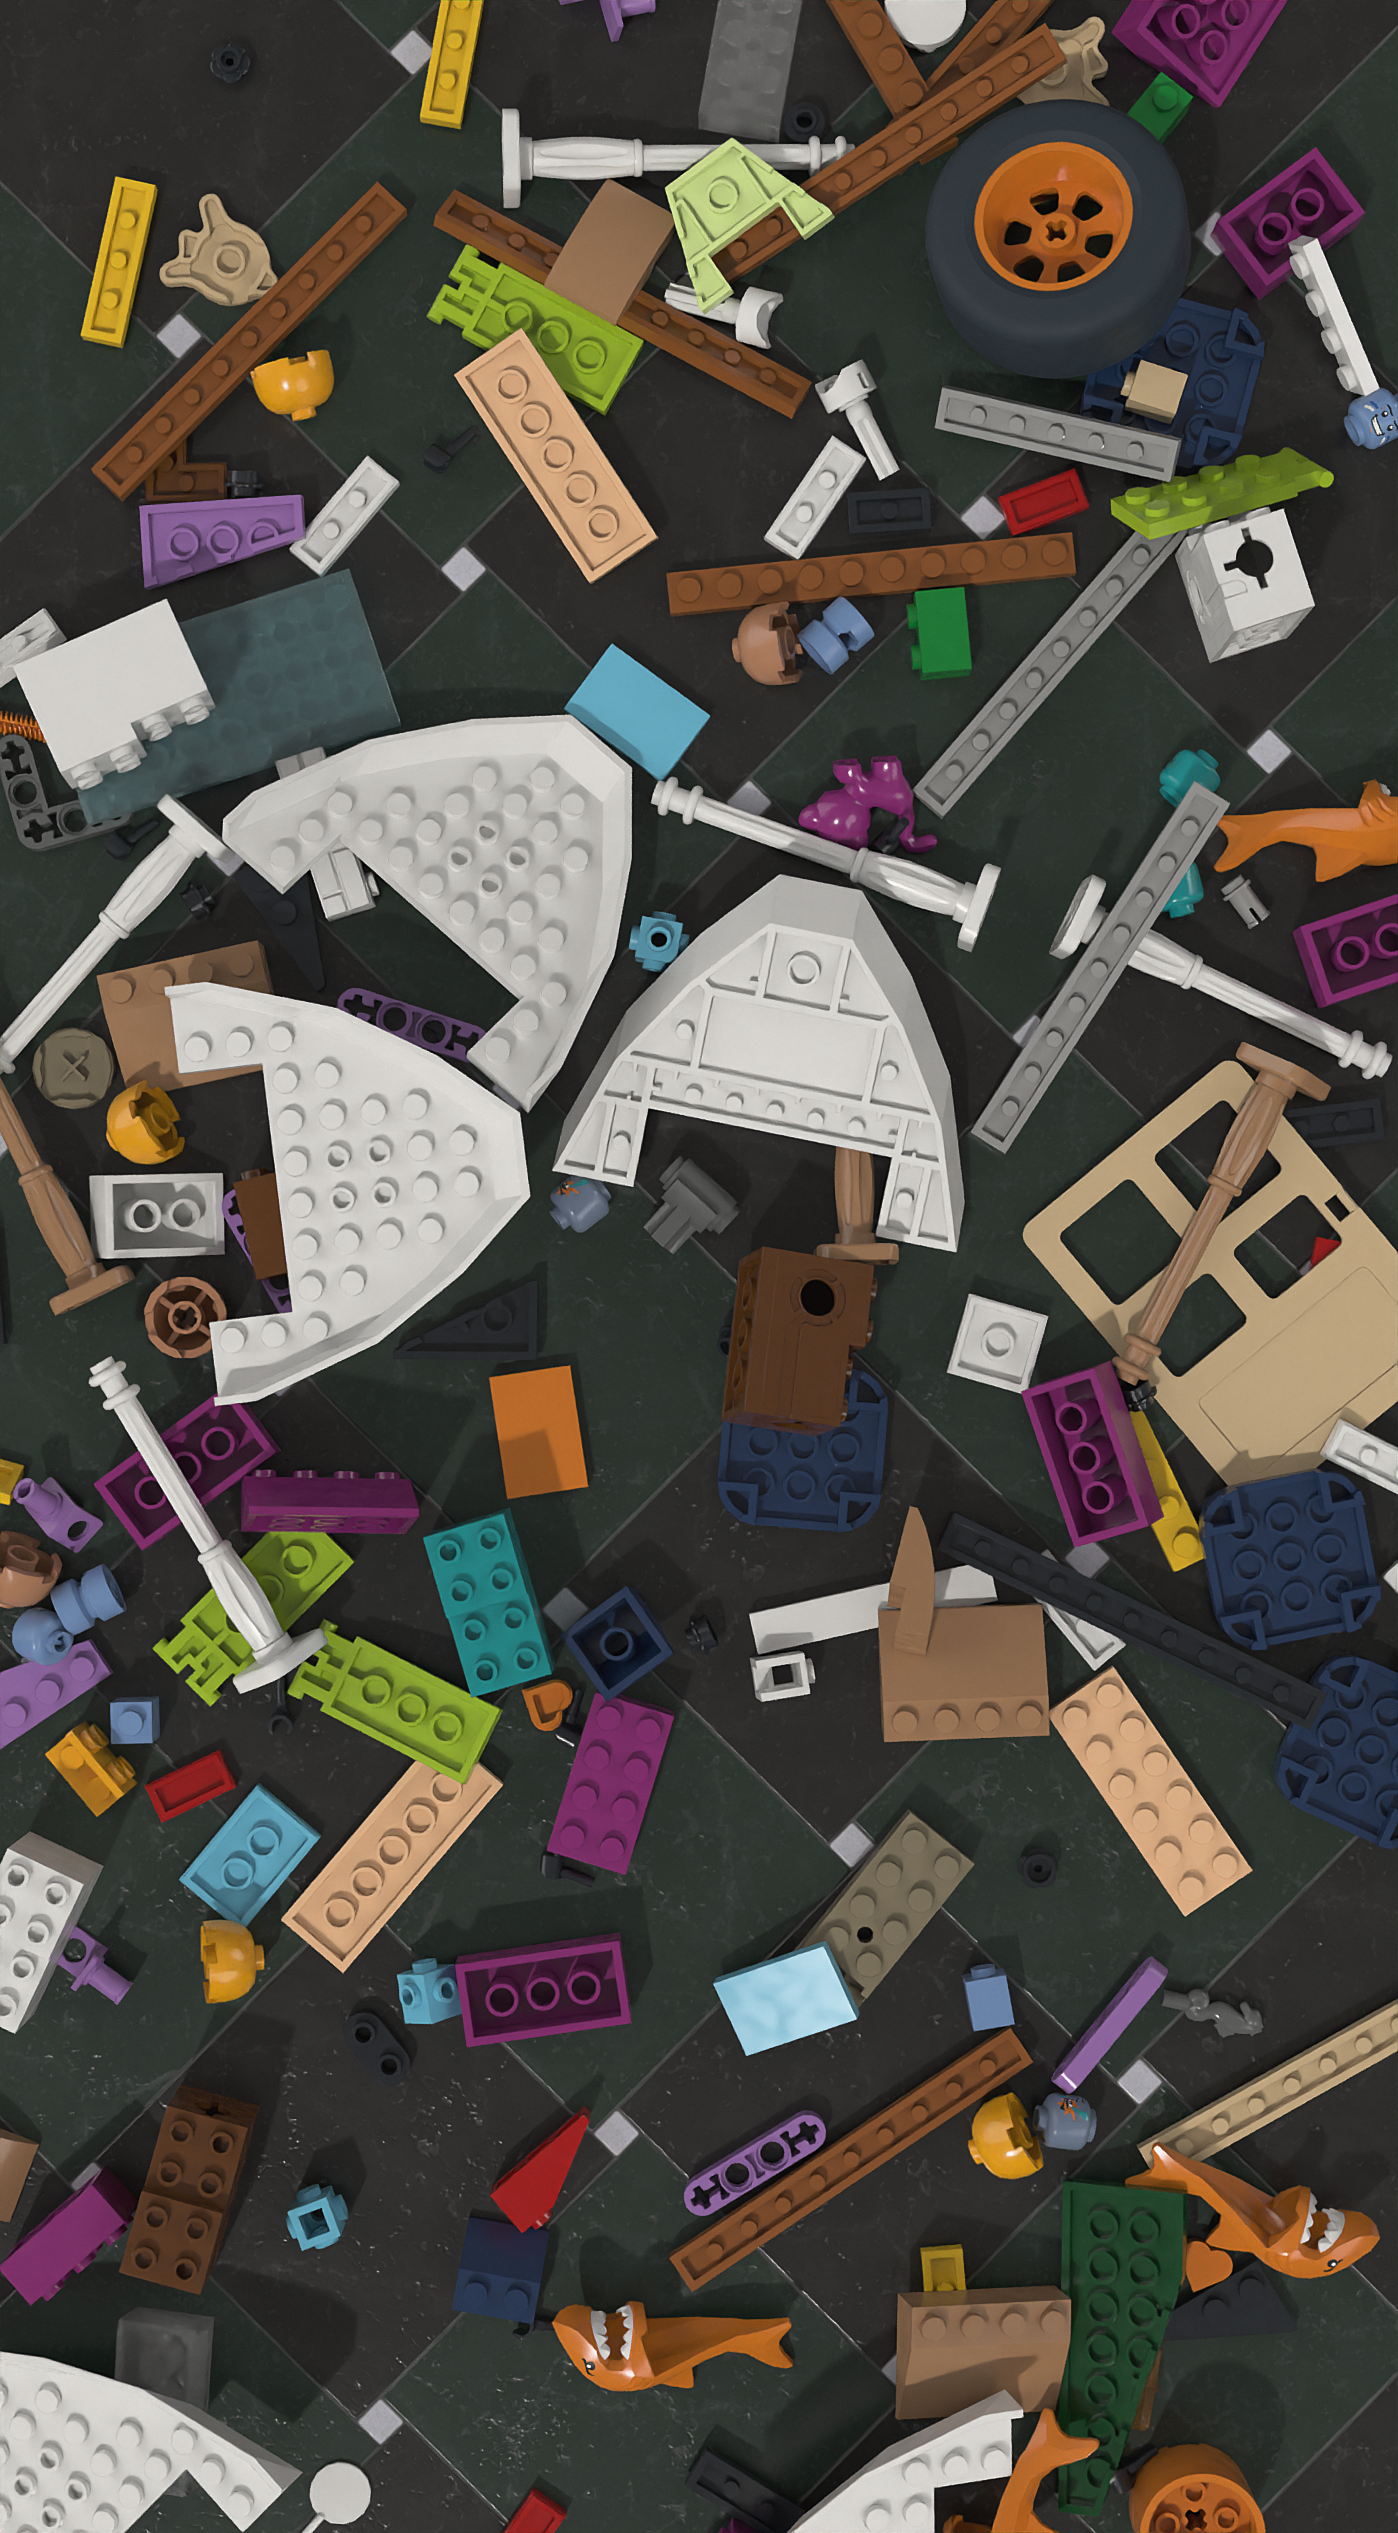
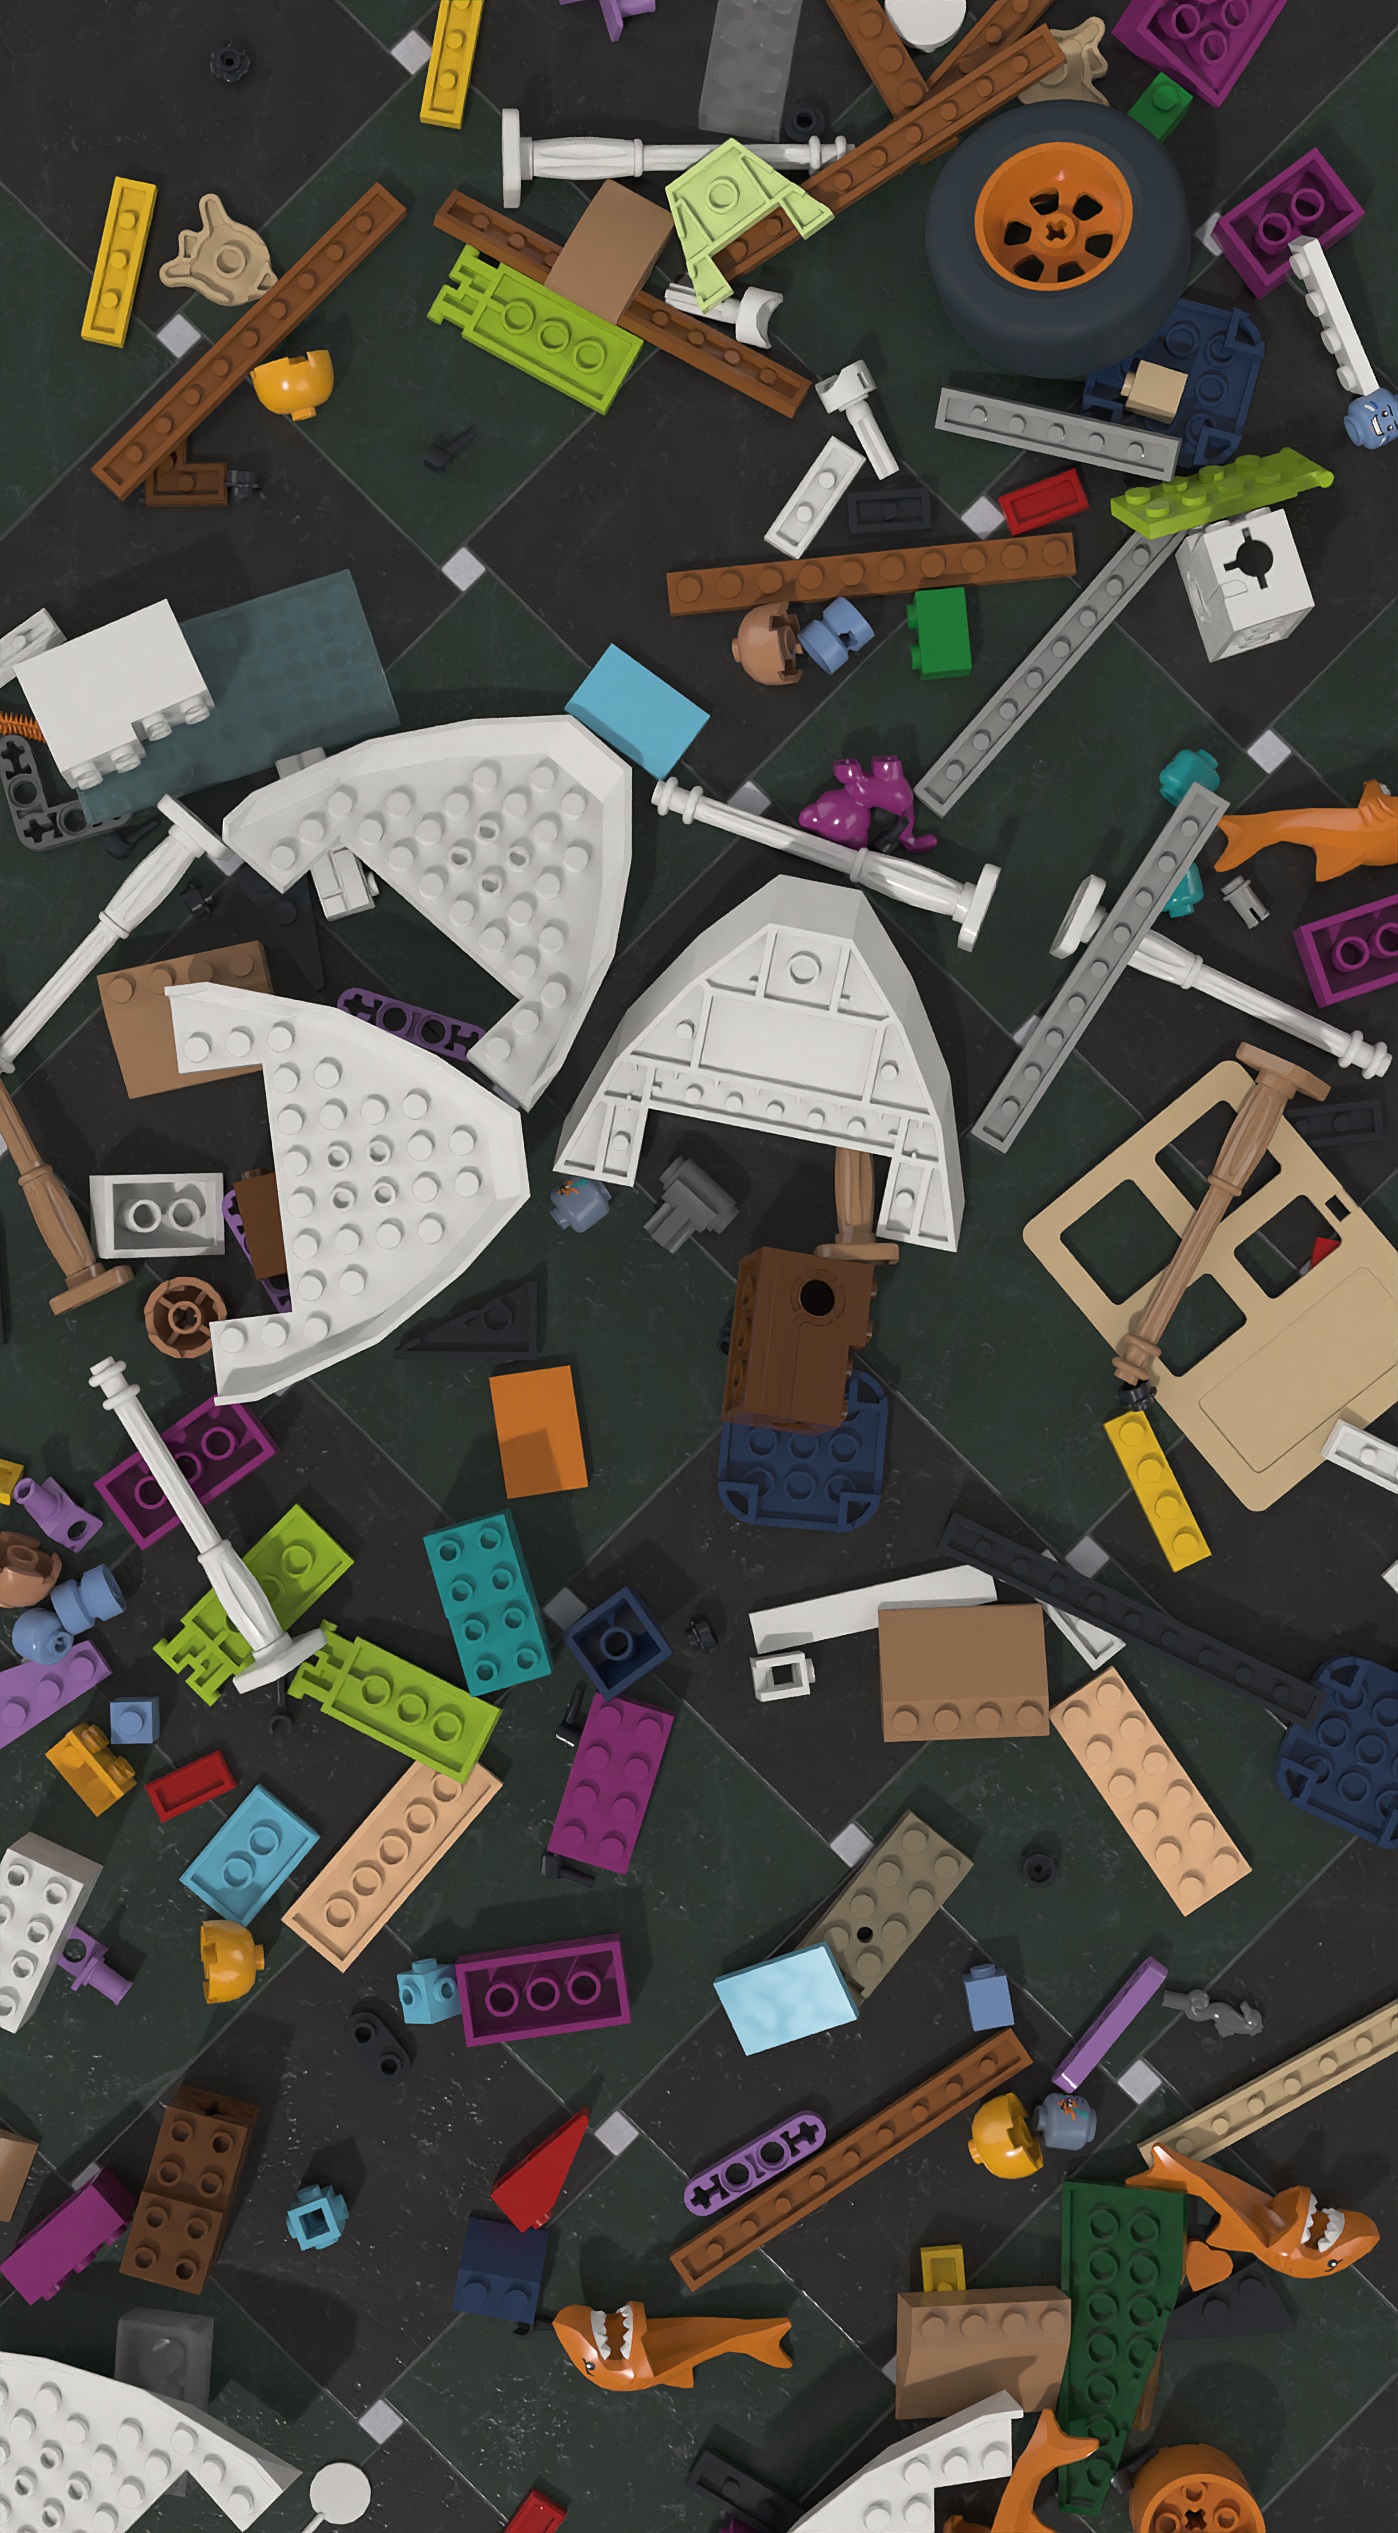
dark tan tile [32,1027,116,1110] -> none
light orange cylinder [106,1080,185,1165] -> none
medium lavender wing [139,495,306,590] -> none
magenta slope [241,1470,419,1534] -> none
white tile [289,456,400,578] -> none
light nougat plate [454,328,659,584] -> none
orange tile [522,1678,573,1731] -> none
medium azure brick [629,911,690,973] -> none
medium nougat slope [887,1506,935,1656] -> none
white plate [946,1294,1048,1394] -> none
magenta brick [1021,1361,1164,1548] -> none
dark blue plate [1199,1468,1381,1650] -> none

